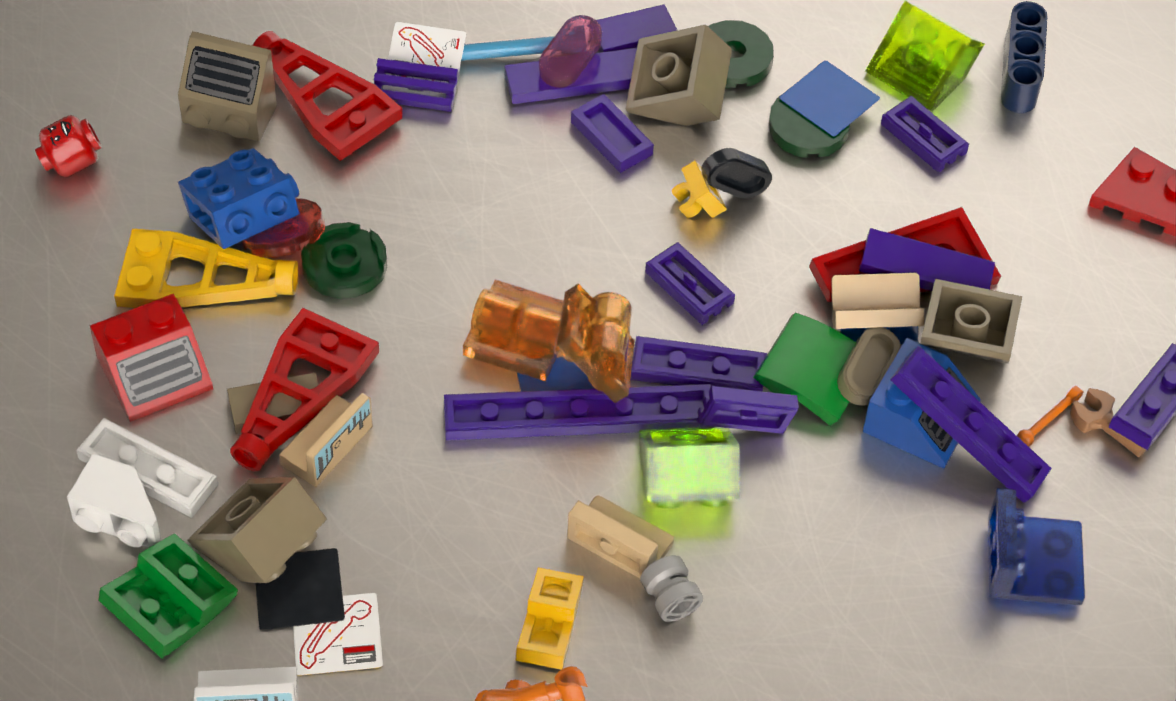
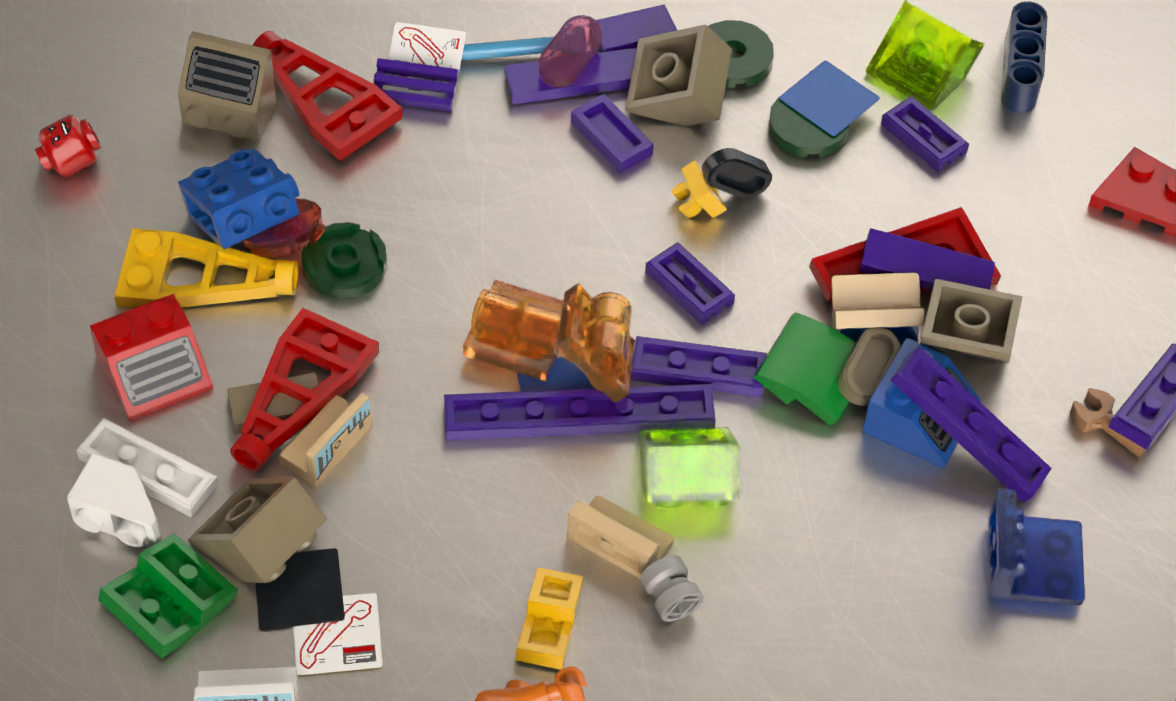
dark purple tile [697,386,799,434] -> none
orange hinge [1017,386,1084,446] -> none

